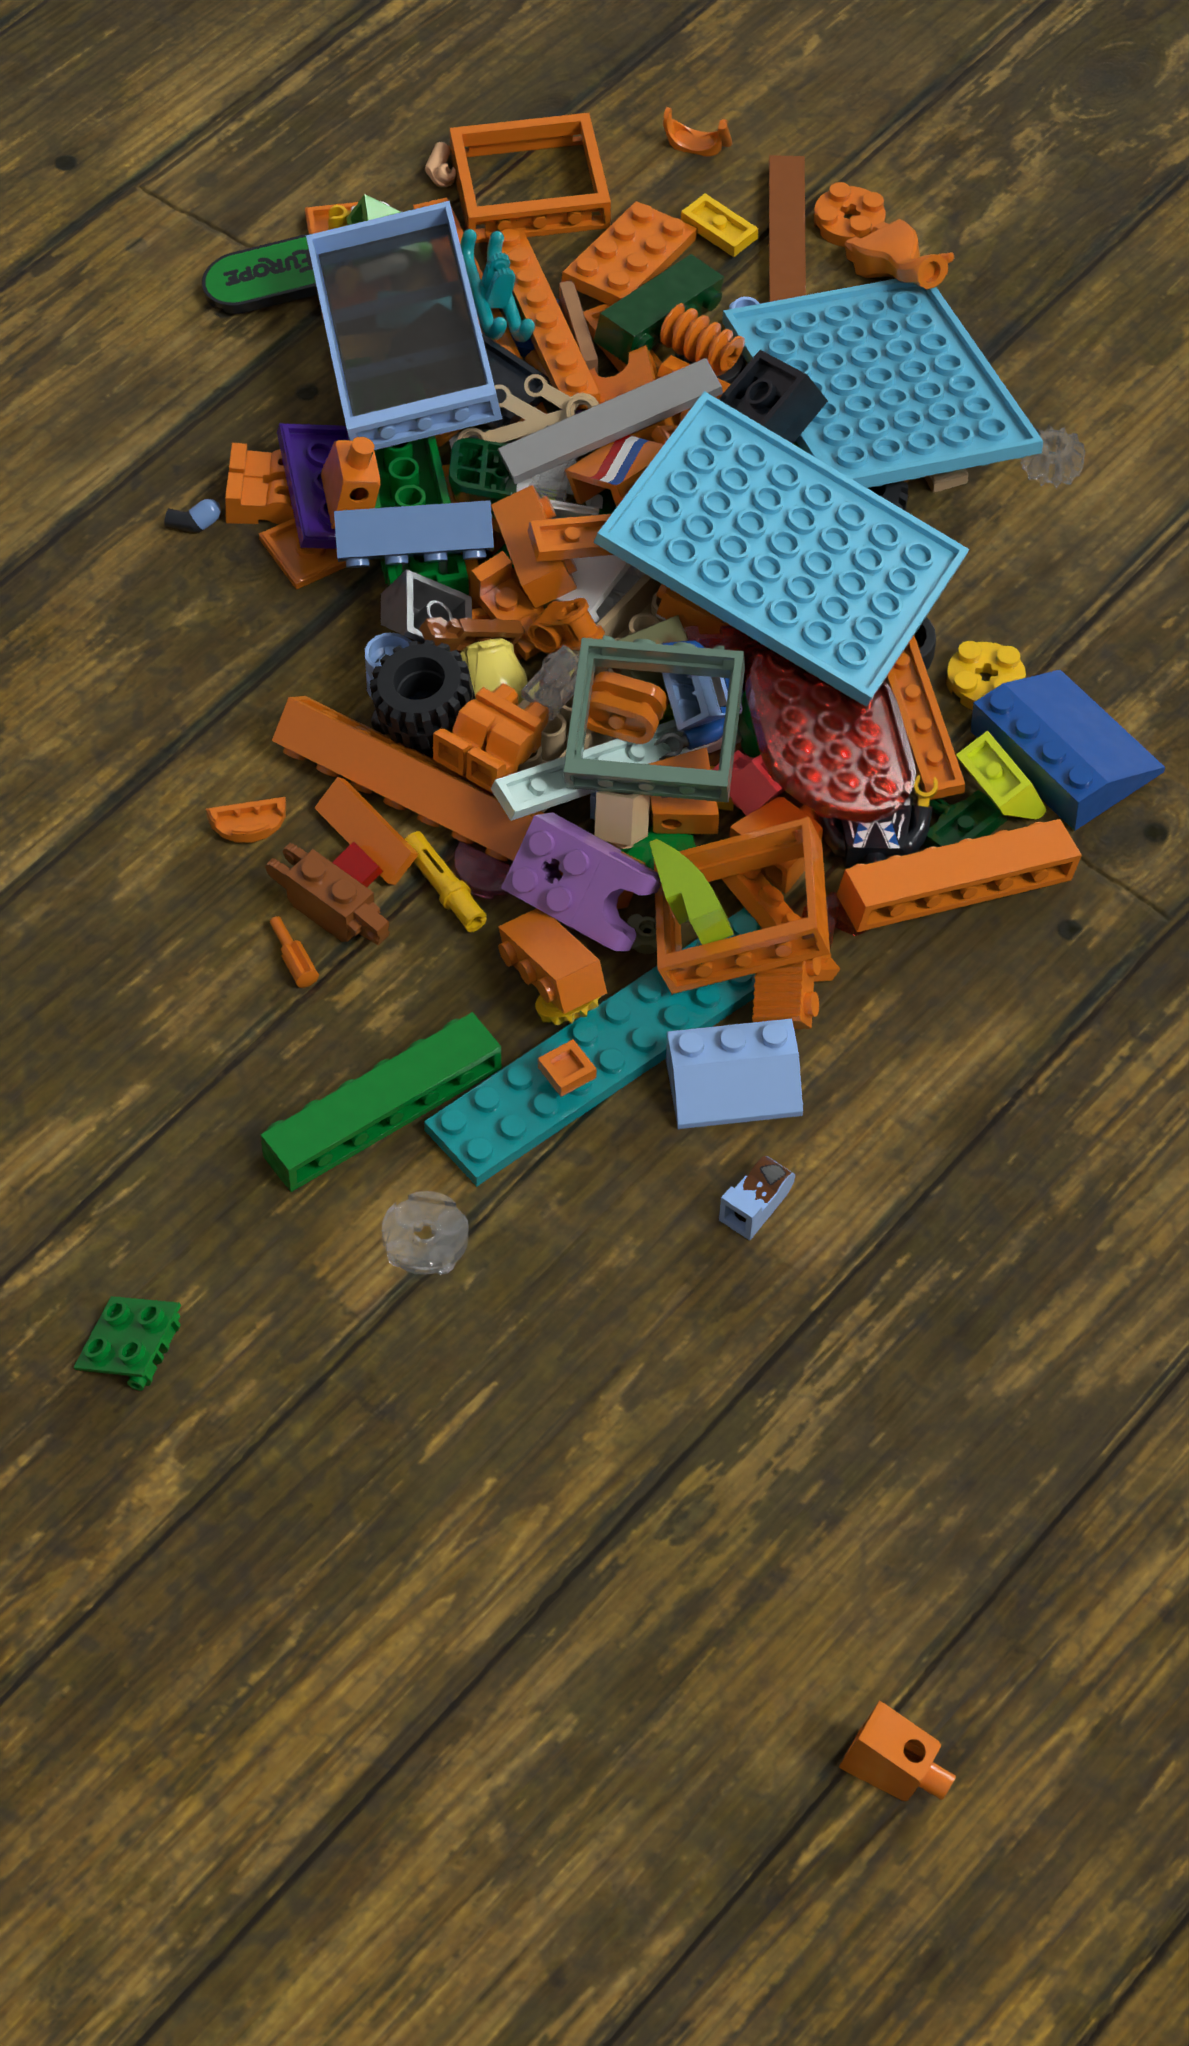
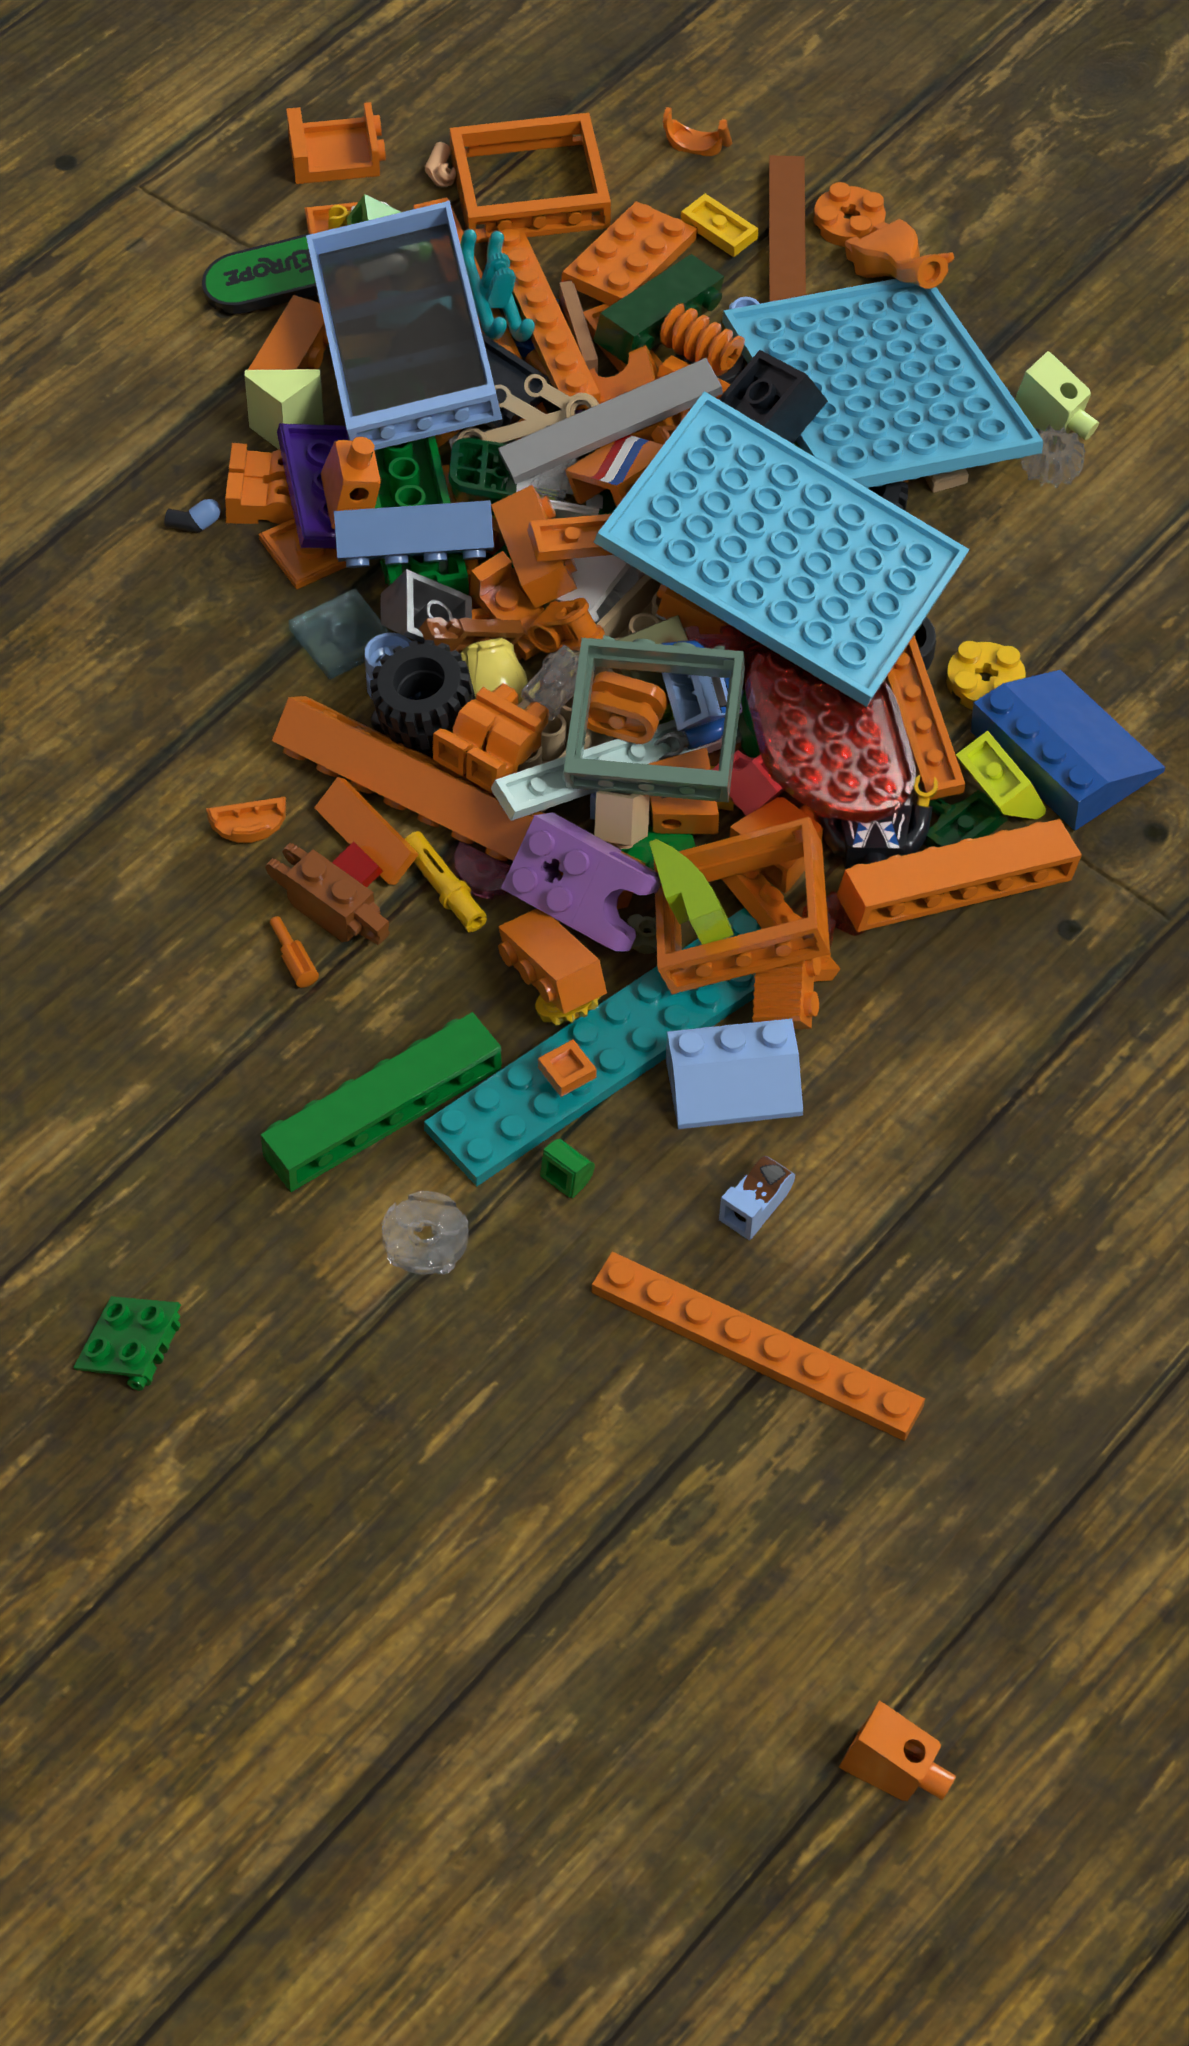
none -> yellowish green slope [245,369,324,449]
none -> orange brick [248,295,338,370]
none -> orange panel [286,102,386,184]
none -> clear light blue tile [289,589,390,680]
none -> green brick [540,1139,595,1199]
none -> orange plate [592,1251,925,1441]
none -> yellowish green torso [1015,351,1099,442]

